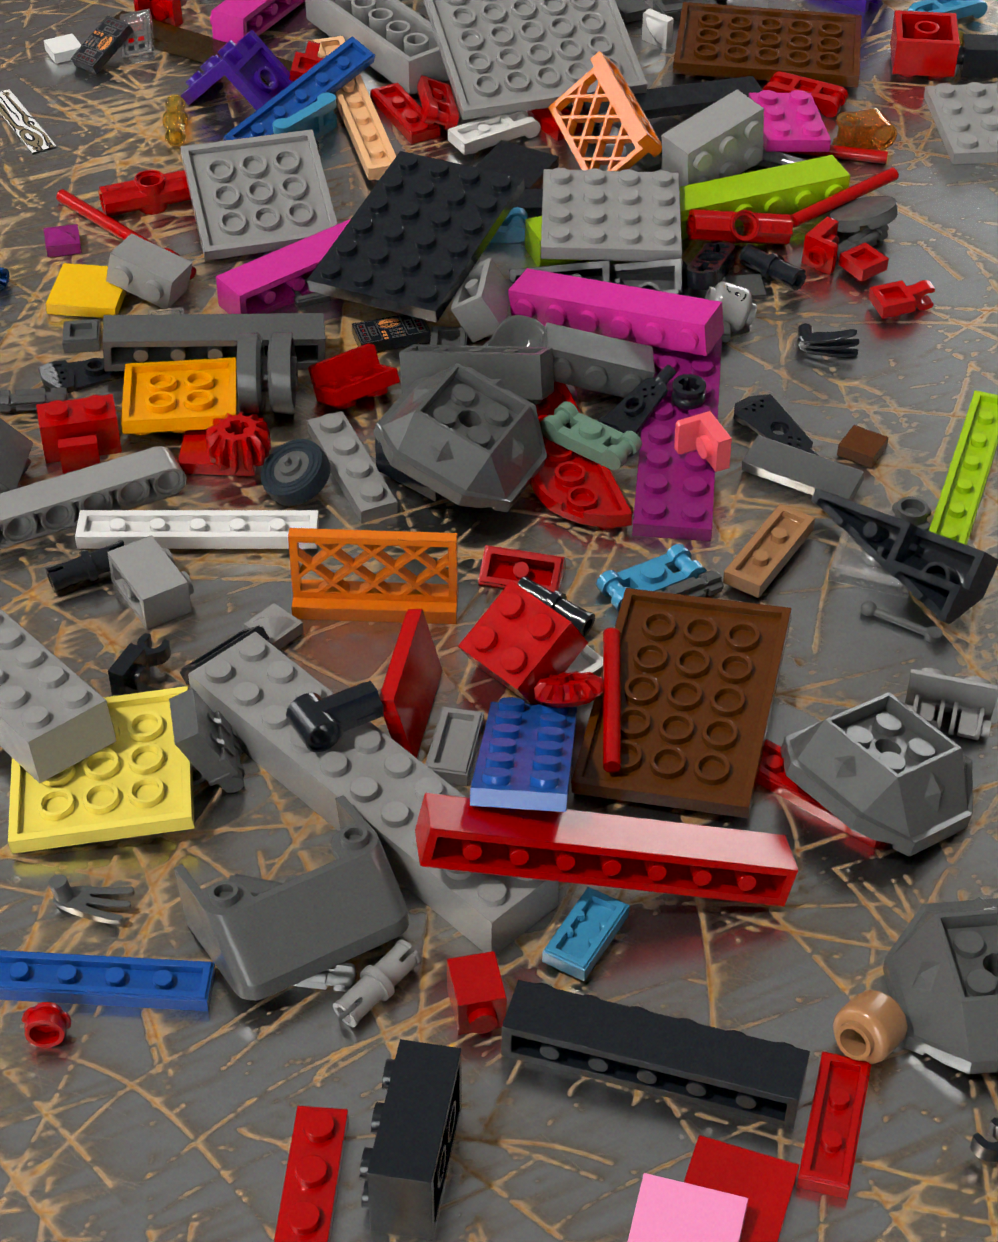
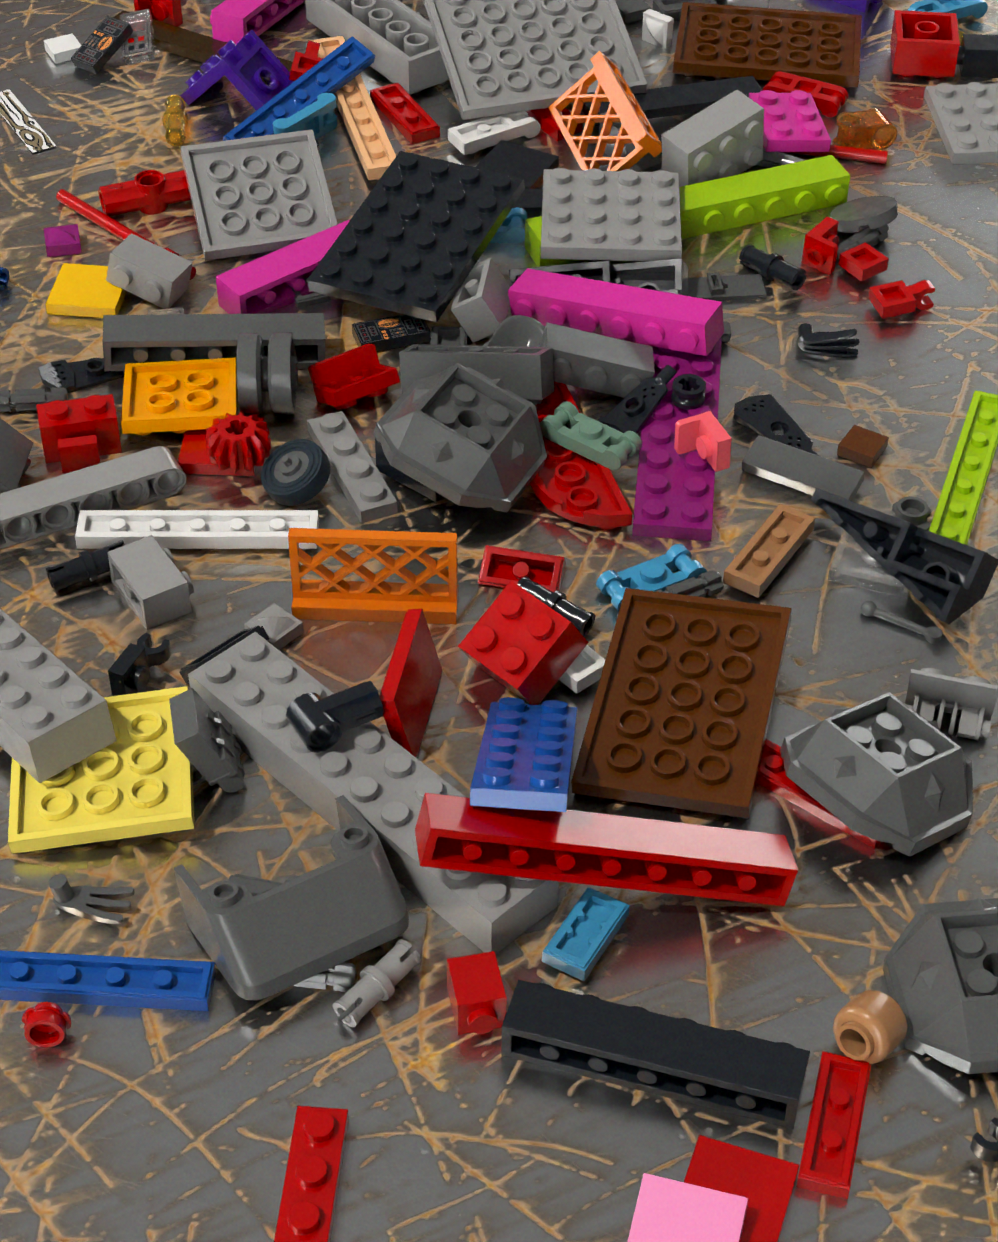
dark grey tile [62,319,101,353] -> none
black brick [359,1039,462,1241] -> none
red plate [417,75,459,131] -> none
light grey tile [425,706,484,786] -> none
red gear [534,671,604,707] -> none
red bar [603,627,621,772] -> none
red piece [686,209,793,245] -> none
black beam [686,241,735,290] -> none
light grey head [704,281,757,332] -> none
red bar [790,167,899,228] -> none

